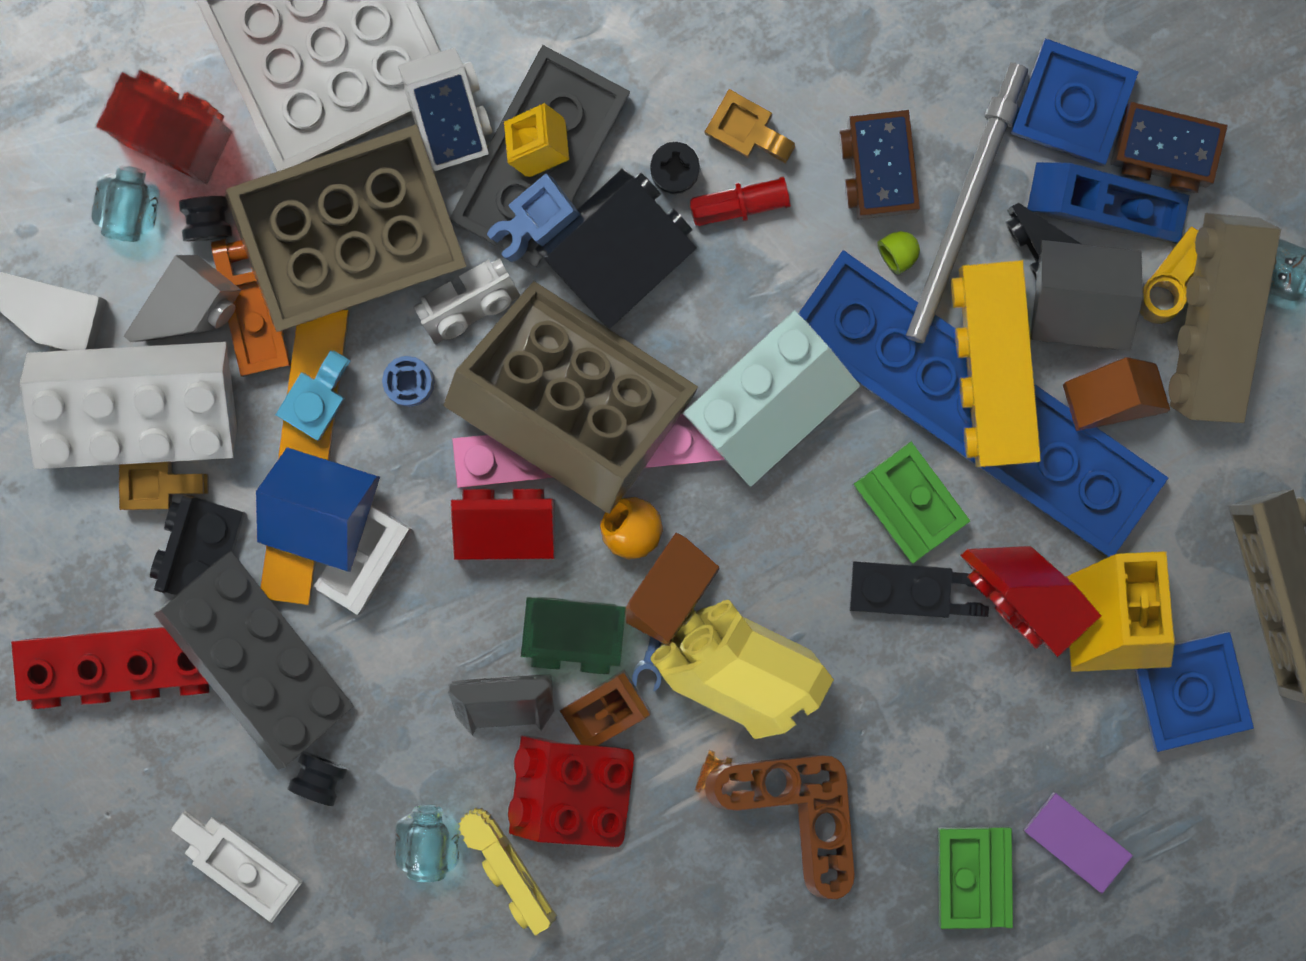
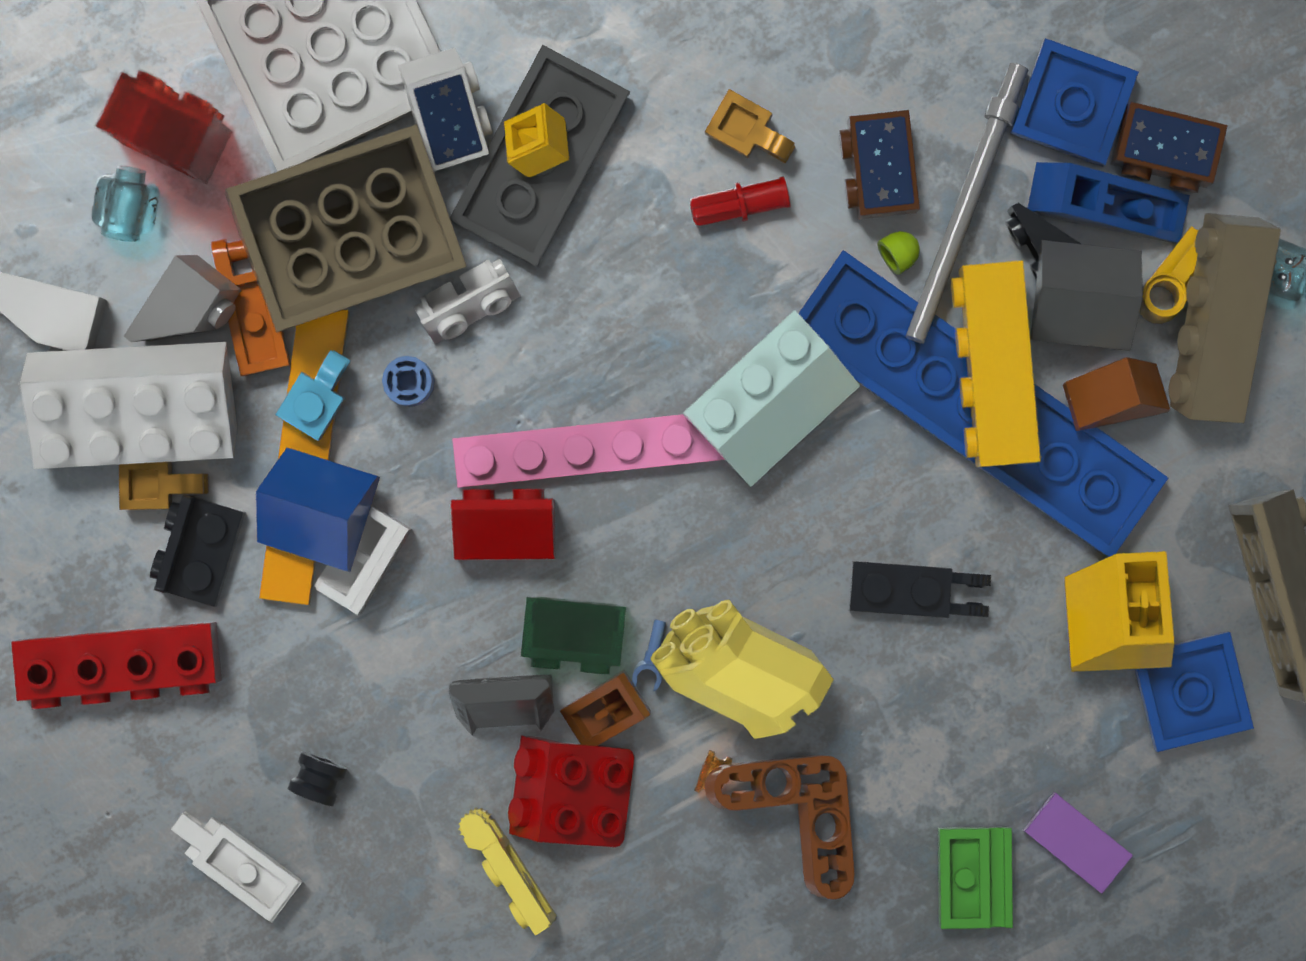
dark grey plate [154,551,354,770] -> none
black wheel [179,196,232,242] -> none
clear light blue head [394,805,460,882] -> none
dark tan slope [443,281,698,514] -> none
medium blue plate [487,173,581,262] -> none
black brick [535,168,697,329] -> none
light orange piece [600,496,663,560] -> none
dark orange slope [625,532,719,646] -> none
black wheel [650,142,700,195] -> none
bright green plate [853,441,970,564] -> none
red slope [960,546,1101,657] -> none

